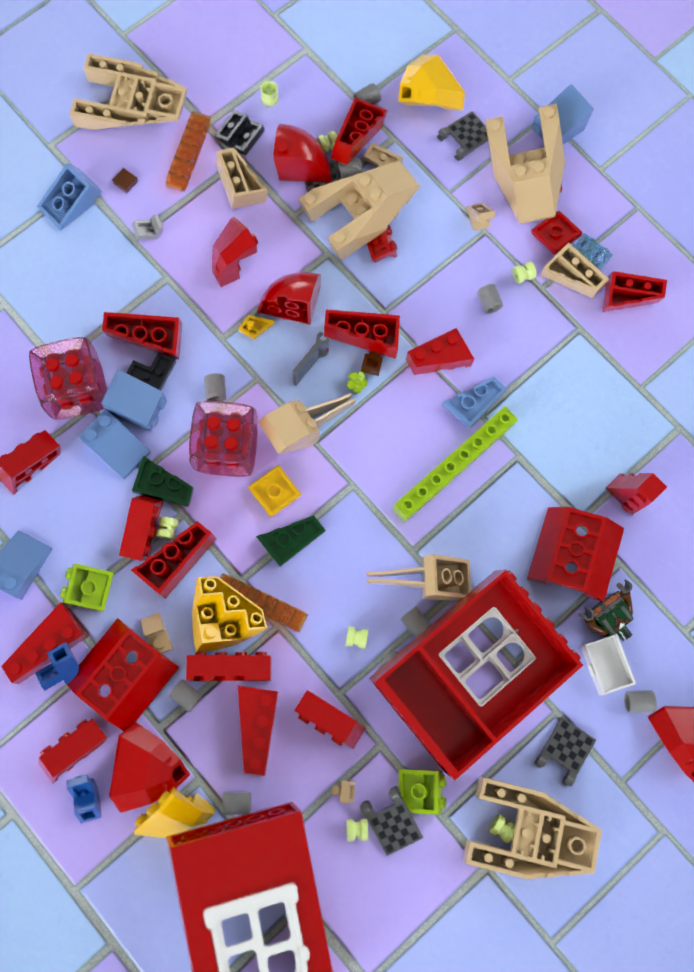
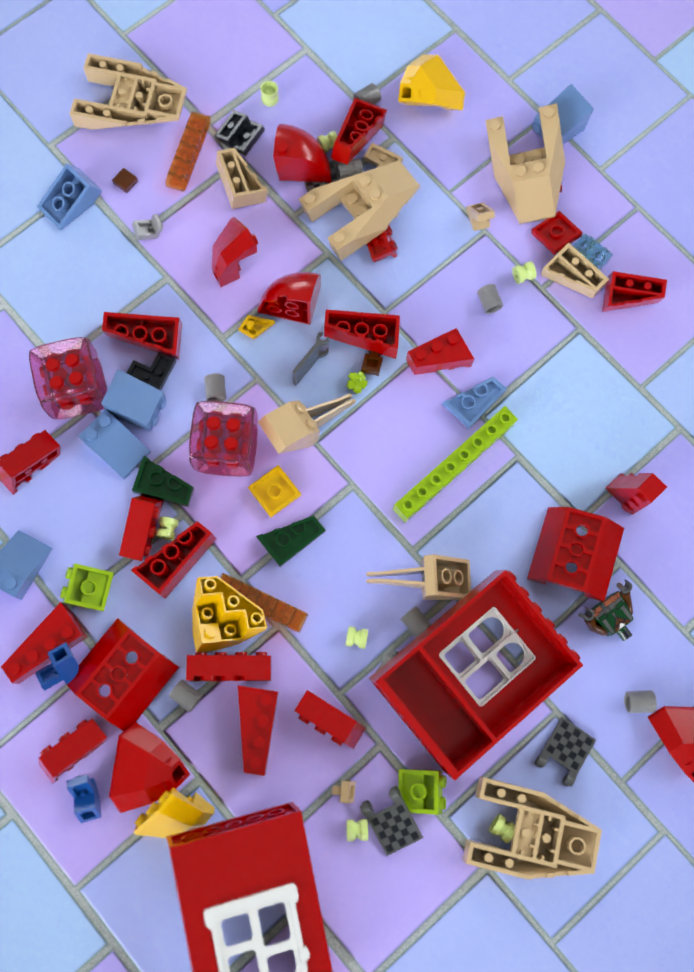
tan slope [141,612,173,654] -> none
light grey piece [222,792,251,815] -> none
dark grey flag [437,111,488,161] -> none
white container [580,634,636,695] -> none

